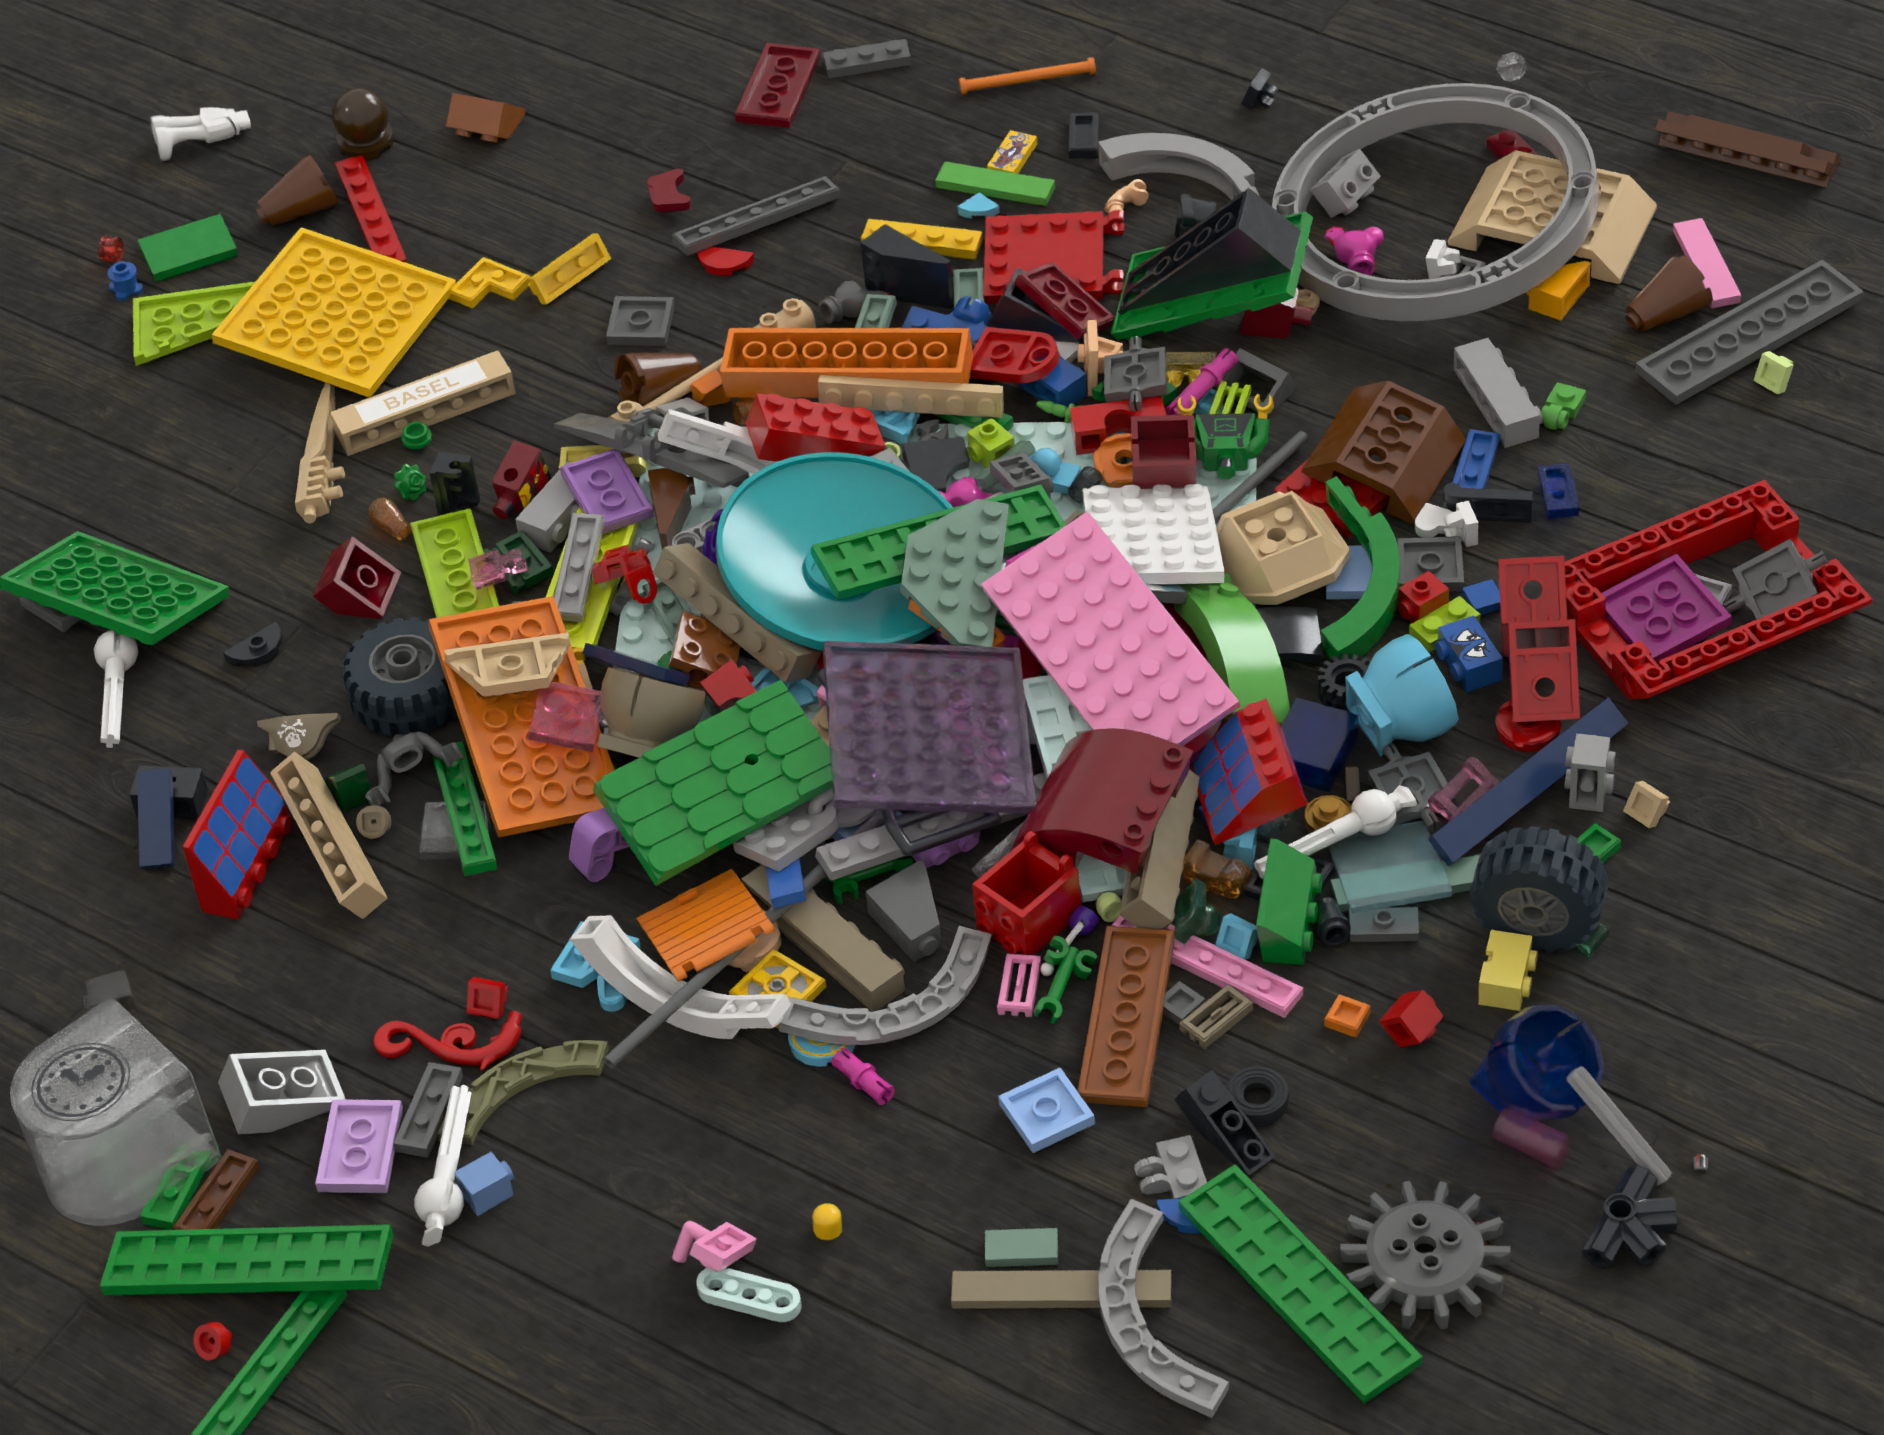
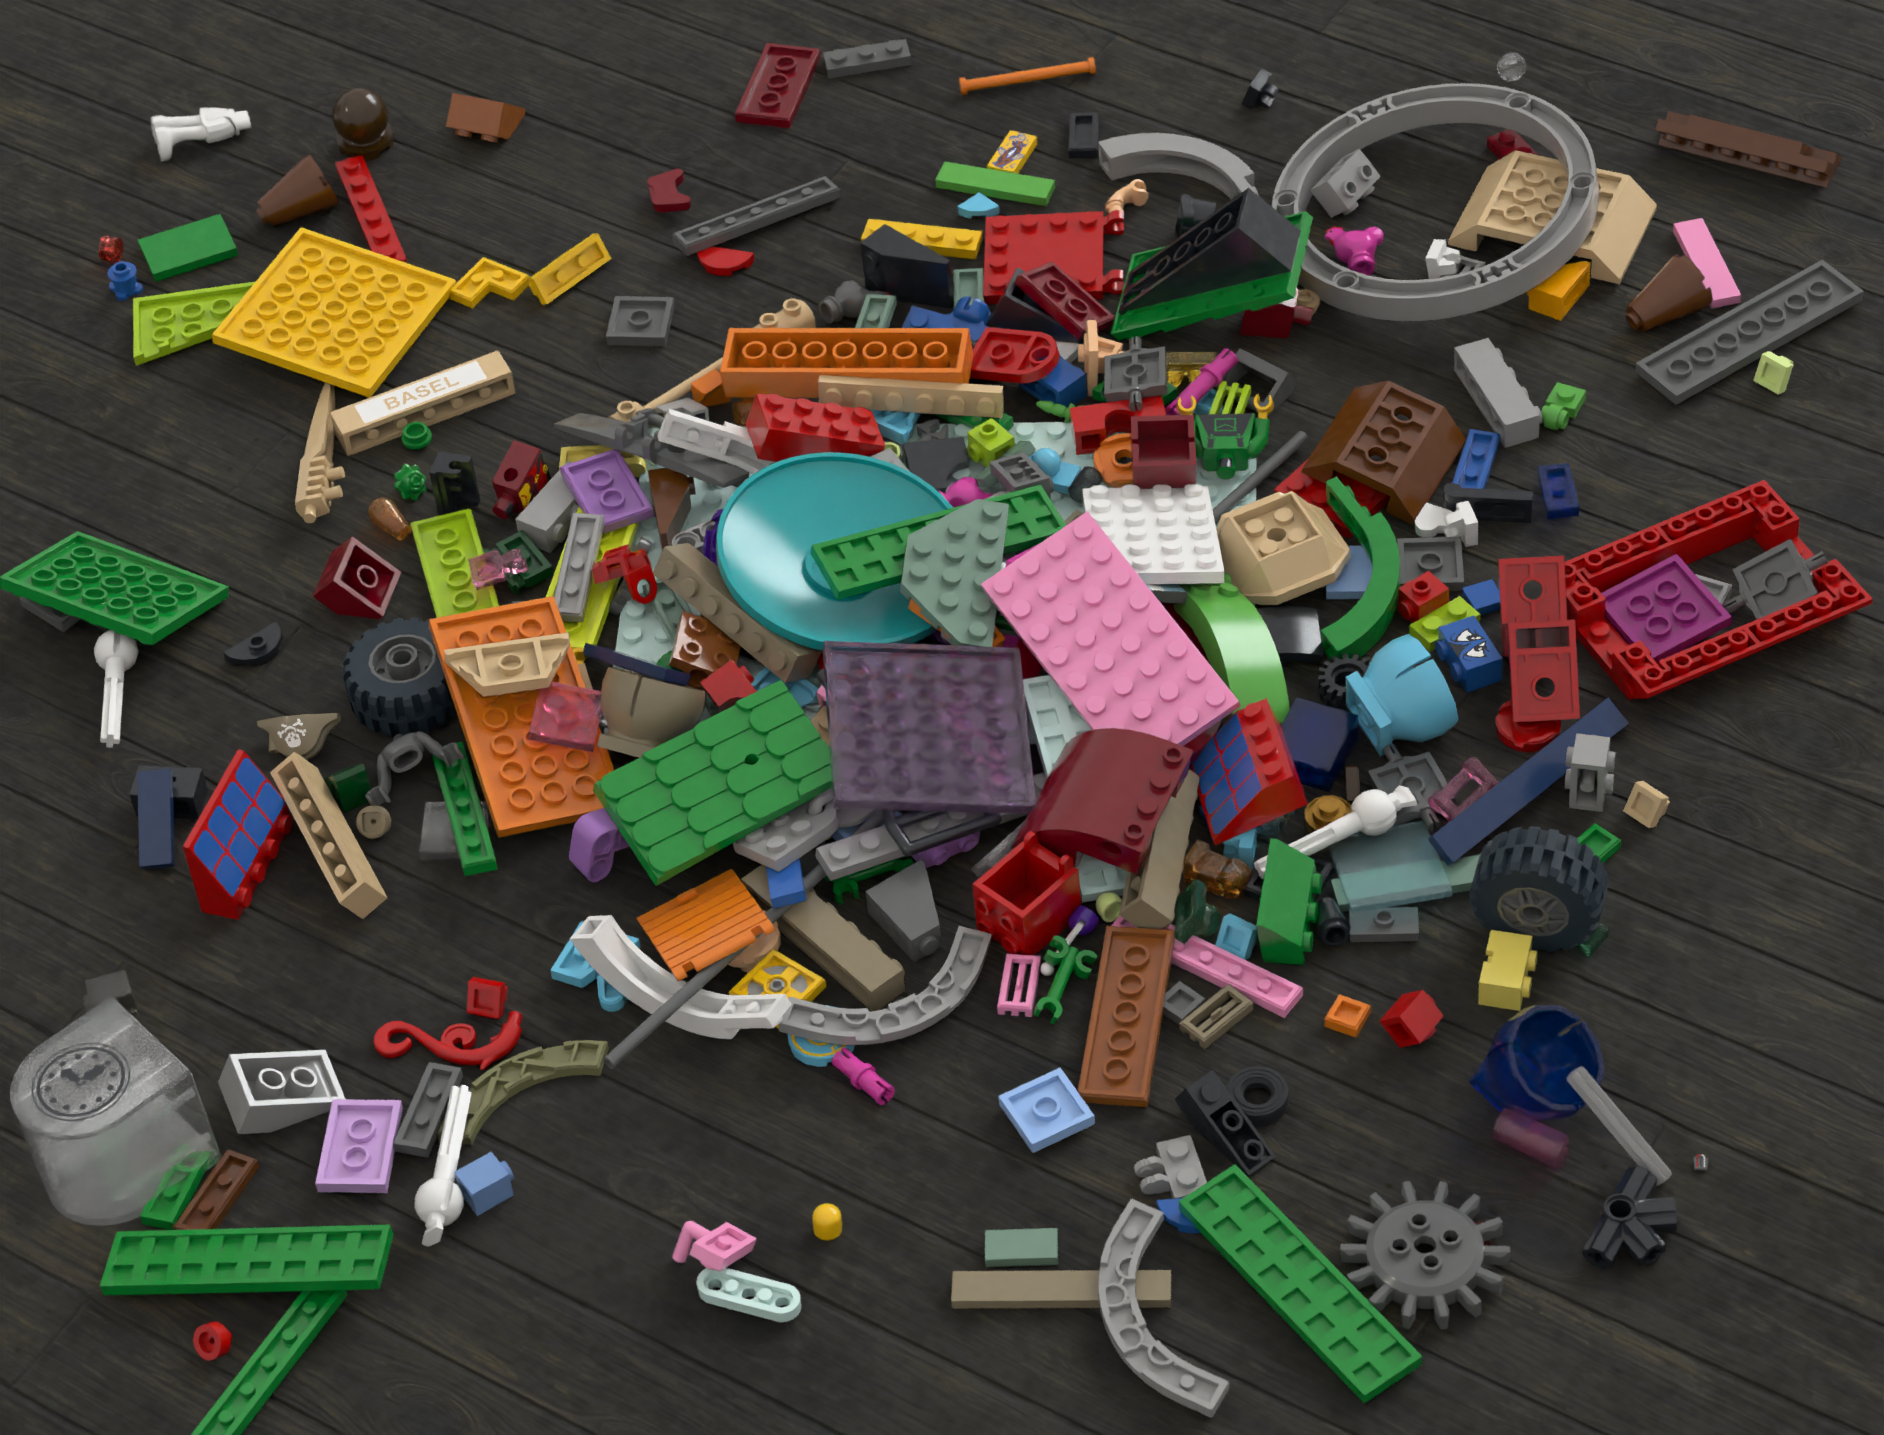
reddish brown cone [614,353,702,406] -> none

